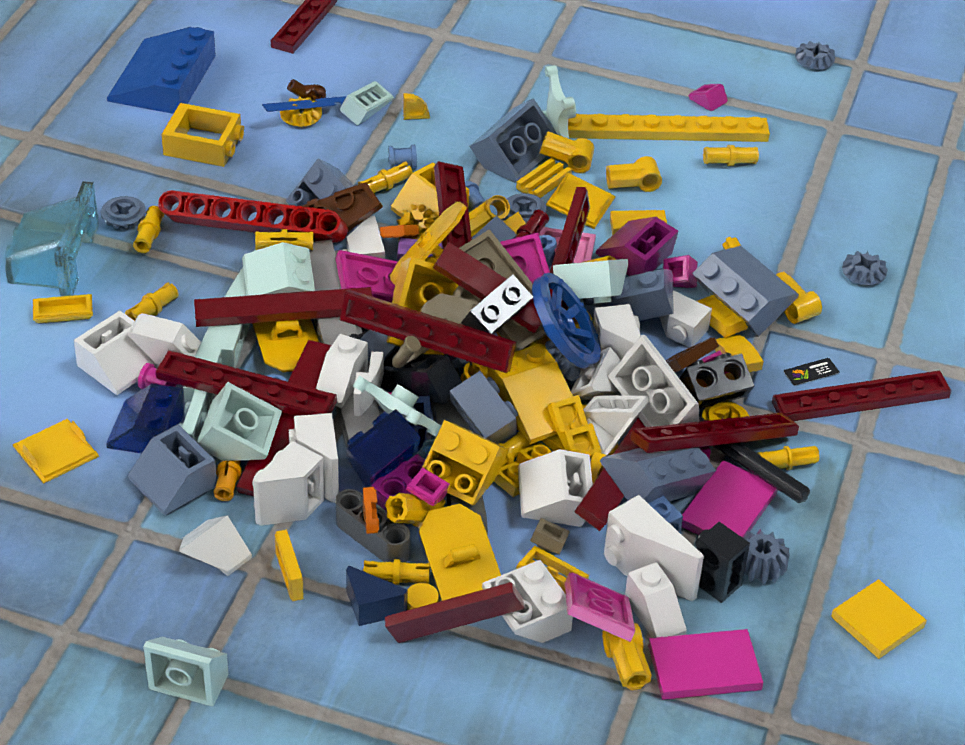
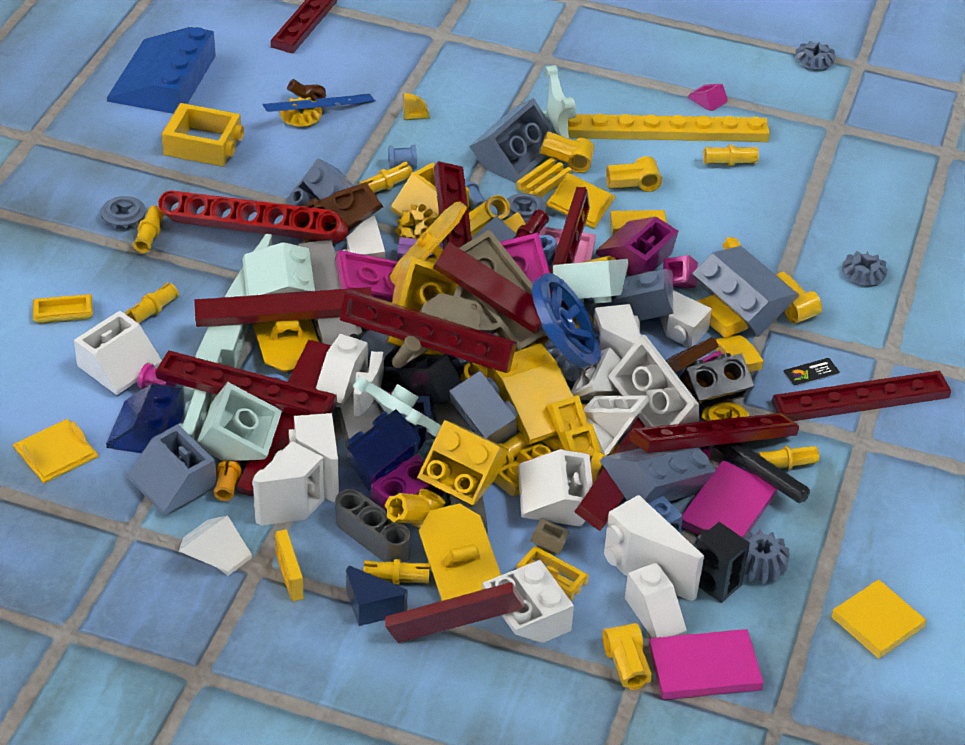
clear light blue windscreen [5,181,99,297] -> none
white slope [128,313,201,366] -> none
light aqua slope [143,636,229,707] -> none
yellow pin [255,229,314,250] -> none
light aqua slope [340,81,394,125] -> none
orange tile [363,487,379,534] -> none
orange tile [380,225,419,238] -> none
dark pink slope [406,468,450,506] -> none
yellow tile [407,583,439,610] -> none
brick [461,274,533,335] -> none
dark pink tile [565,572,635,642] -> none

